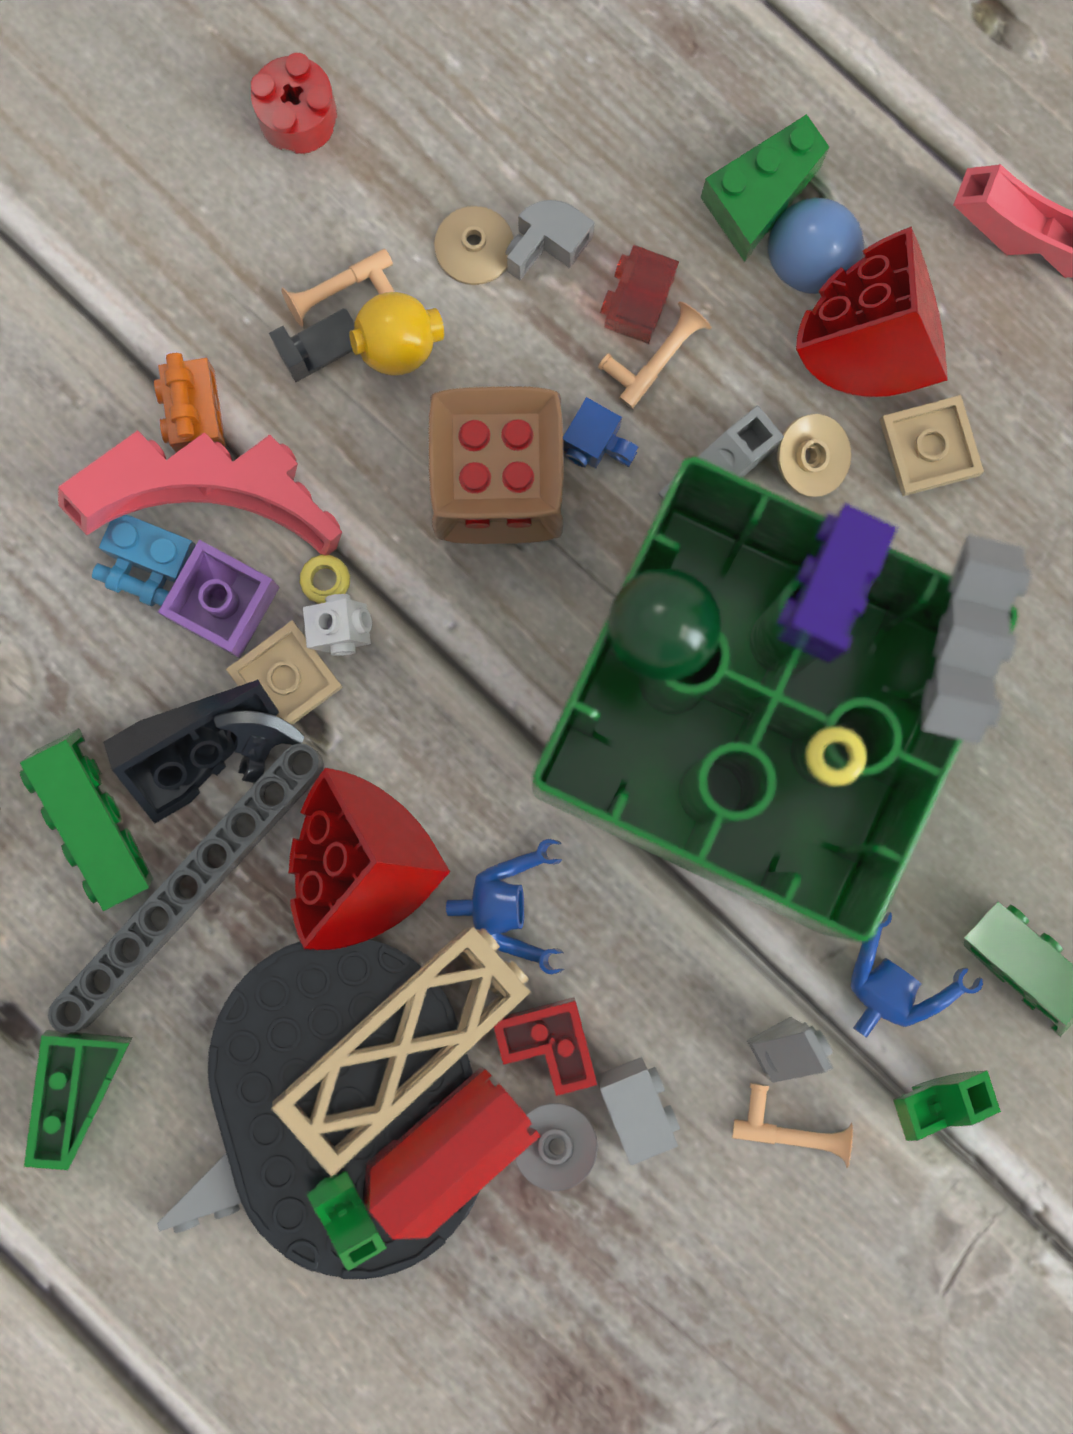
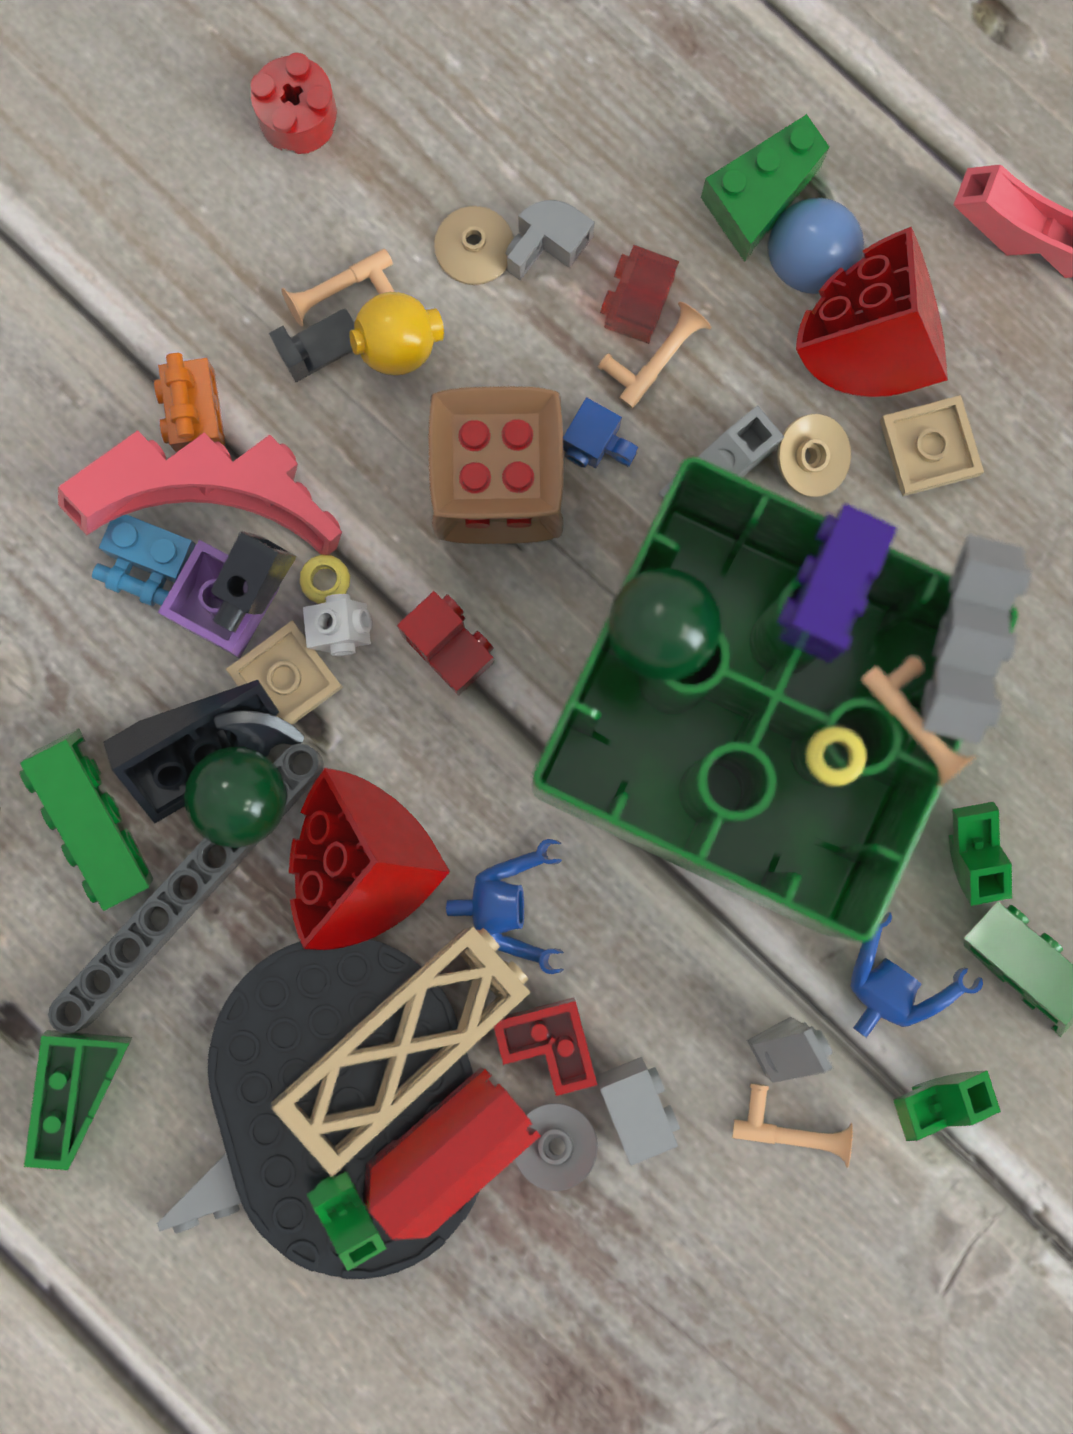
none -> dark green piece [184,747,287,848]
none -> black torso [211,531,297,632]
none -> red brick [397,591,494,696]
none -> light nougat piece [861,656,977,788]
none -> green brick [948,801,1012,906]

